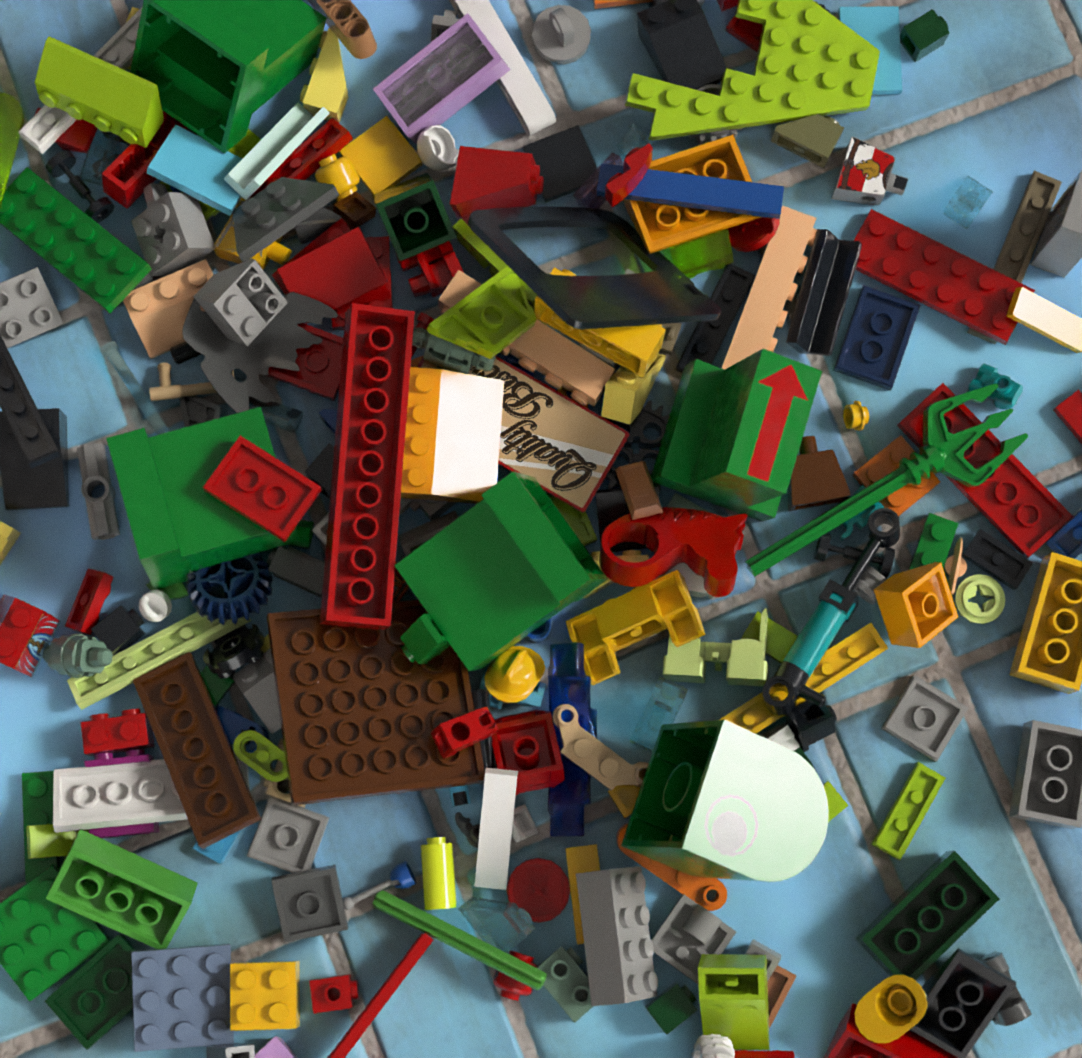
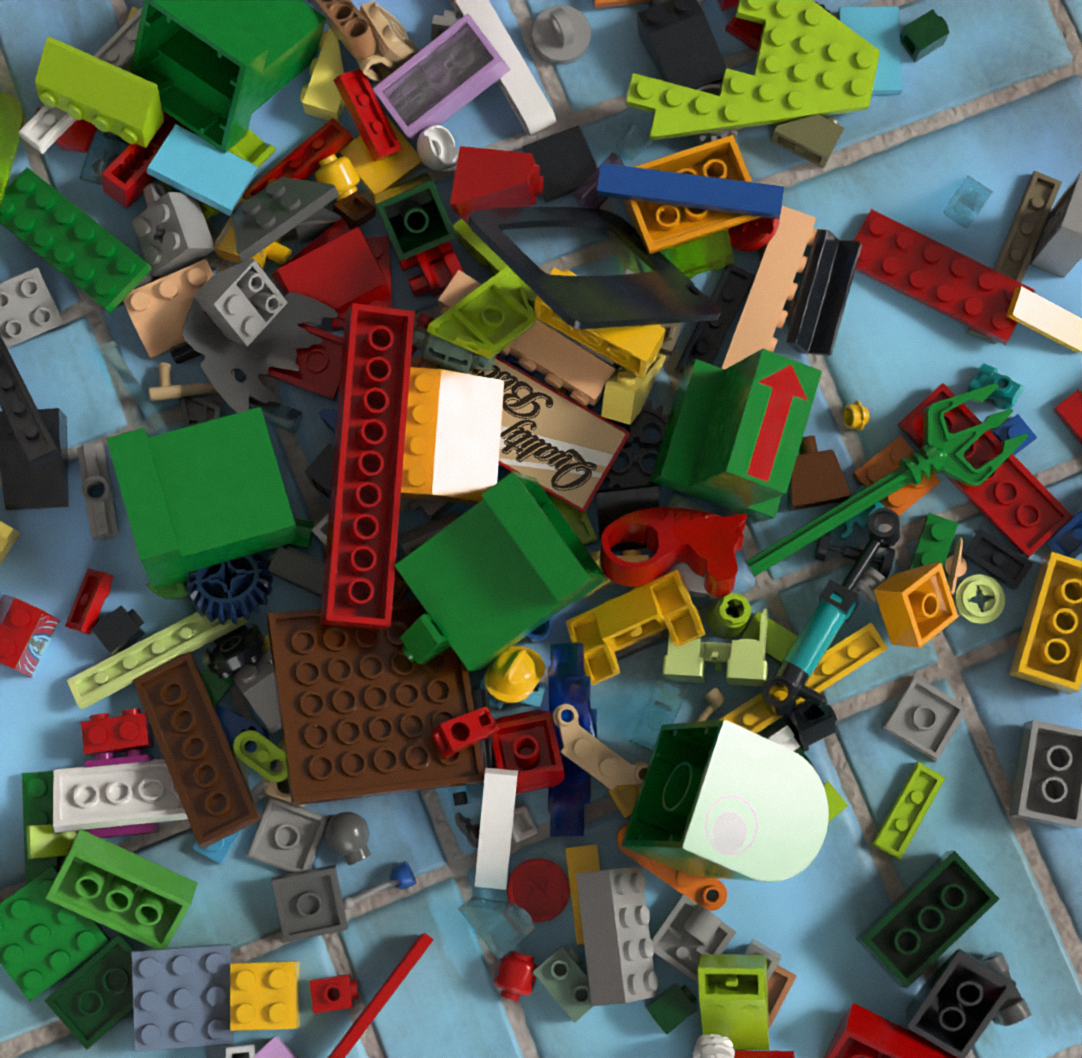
sand green piece [43,634,113,678] -> none
black wheel [46,150,115,223] -> none
white tile [138,589,172,622] -> none
red plate [203,436,321,542] -> none
light aqua fence [224,102,329,200] -> none
bright green axle [373,890,547,990] -> none
neon yellow brick [420,837,457,910] -> none
red slope [605,143,653,207] -> none
nougat tile [615,461,663,520] -> none
torso [831,137,908,205] -> none
dark blue tile [833,285,921,391] -> none
yellow piece [855,975,927,1044] -> none
none -> dark grey piece [325,812,371,866]
none -> red plate [333,68,403,162]
none -> tan piece [355,1,419,84]
none -> tan hand [696,688,724,722]
none -> lime plant [707,593,751,639]
none -> blue plate [993,414,1037,455]

